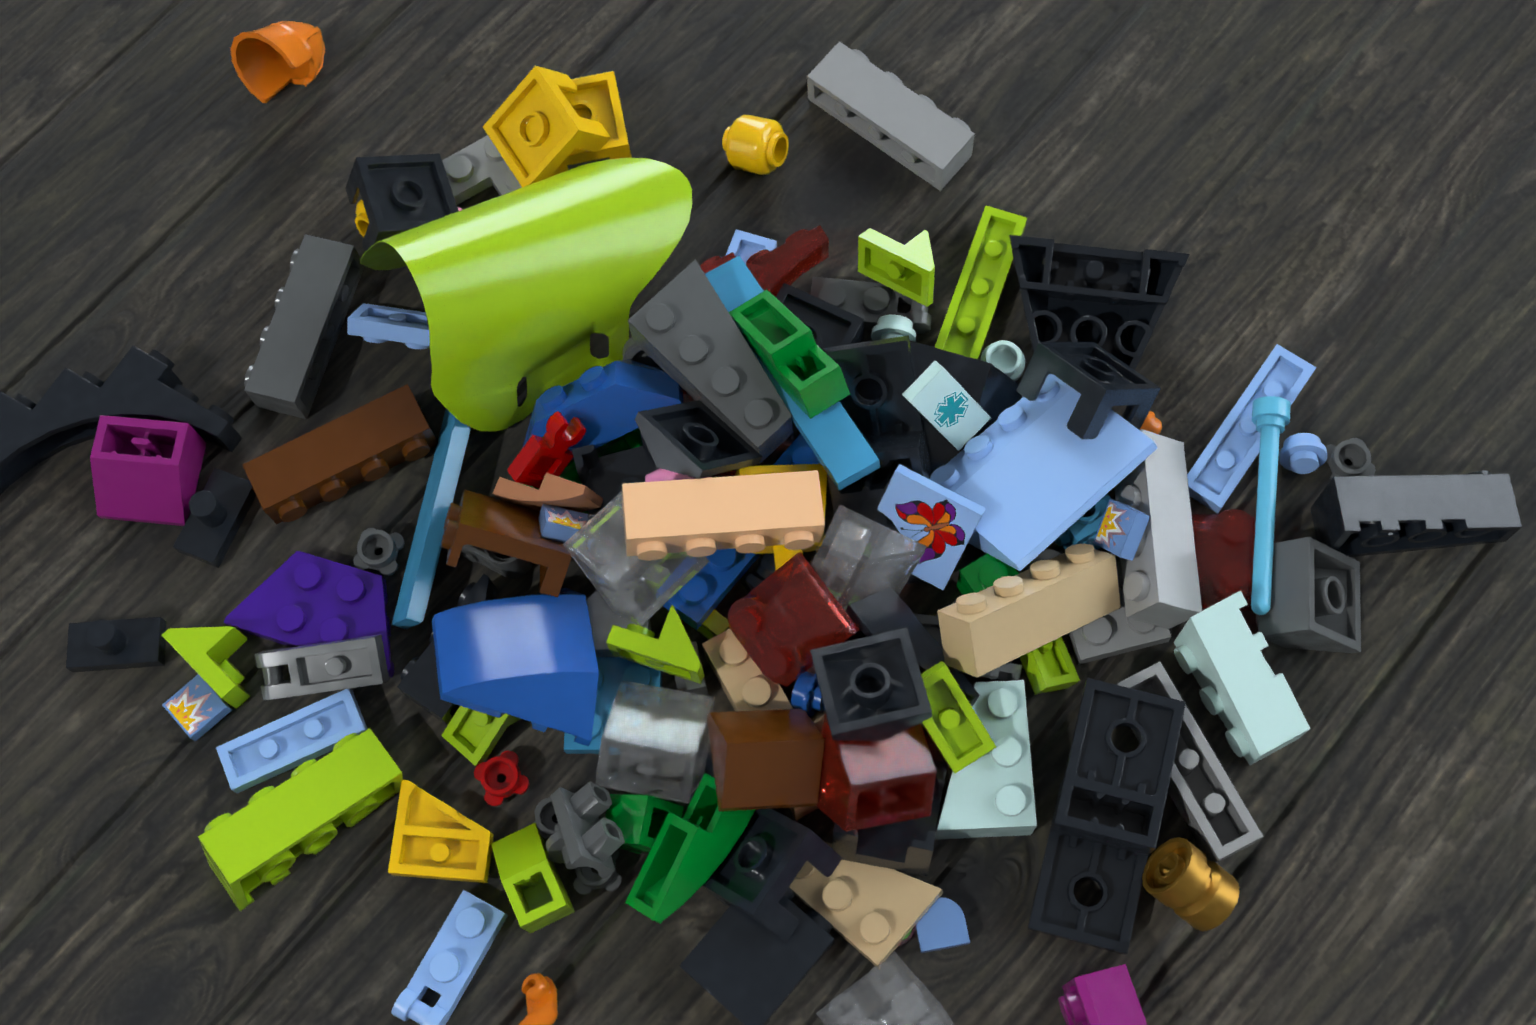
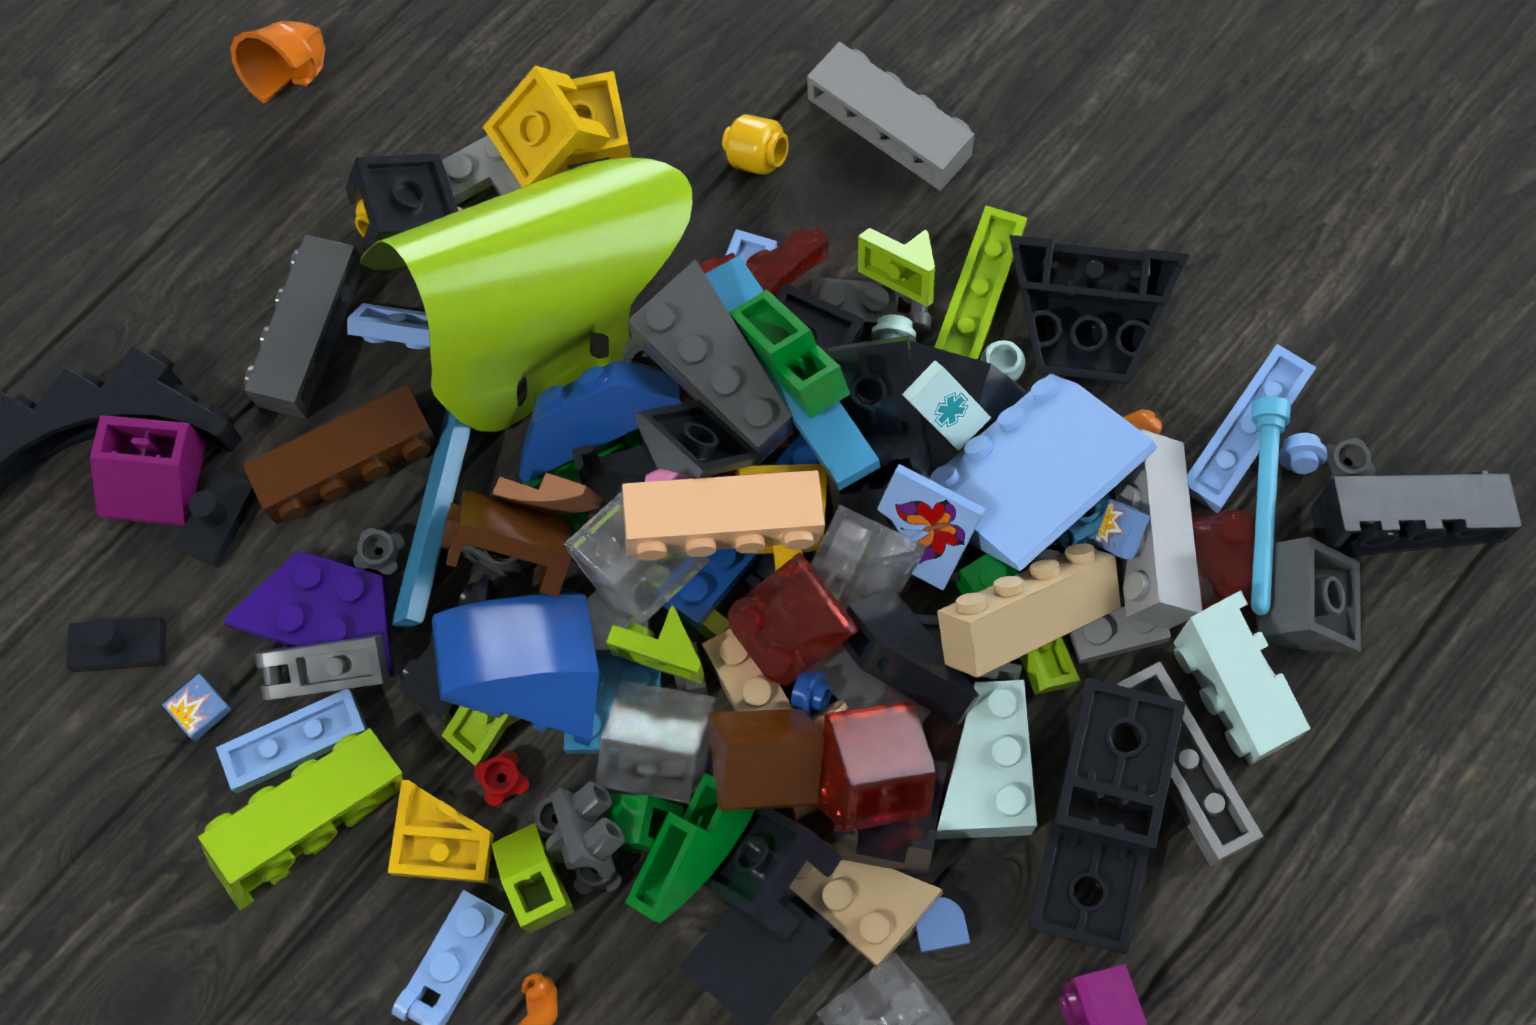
lime slope [162,626,250,709] -> none
red plate [507,411,586,488] -> none
medium blue tile [538,504,592,548] -> none
black slope [810,627,932,741] -> none
lime plate [921,661,996,774] -> none
black panel [1016,342,1161,440] -> none
pearl gold wheel [1142,837,1240,931] -> none

